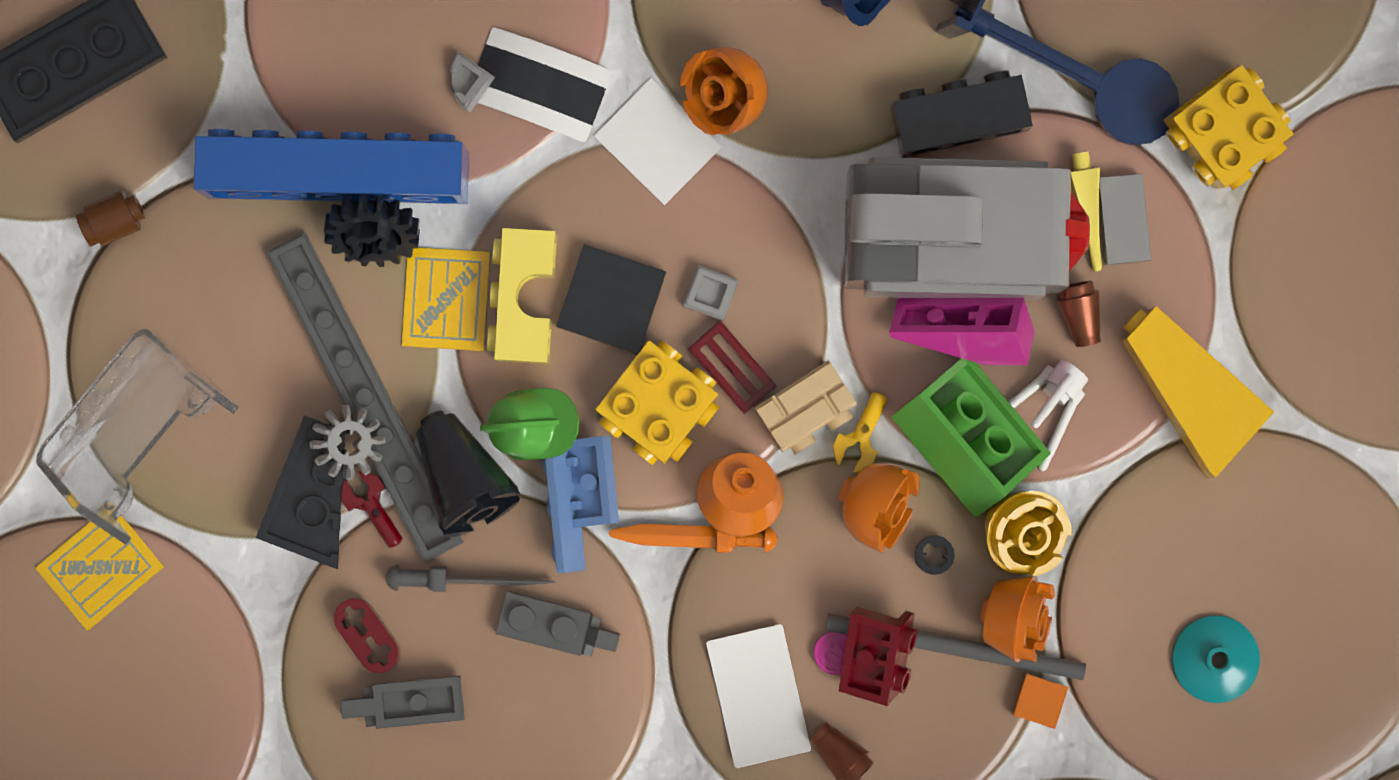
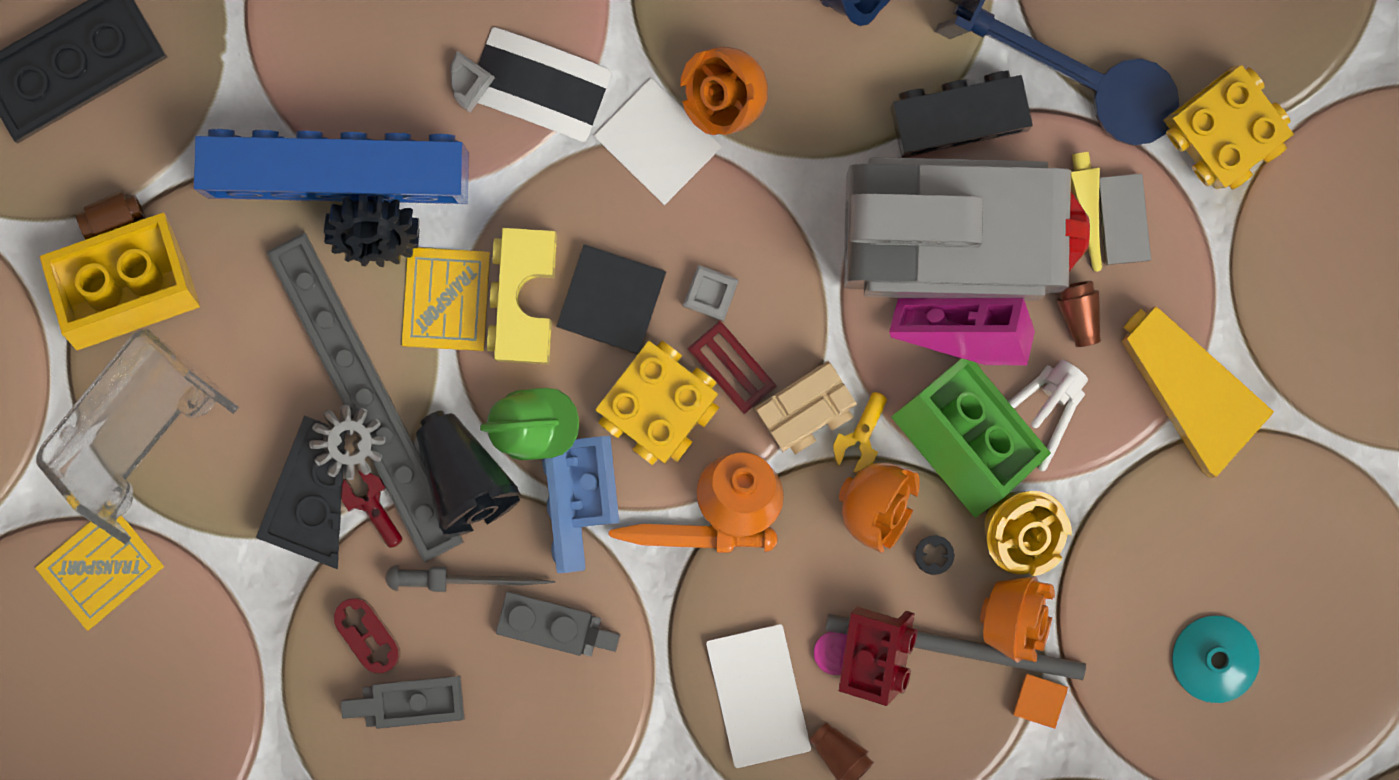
none -> yellow slope [39,212,200,351]

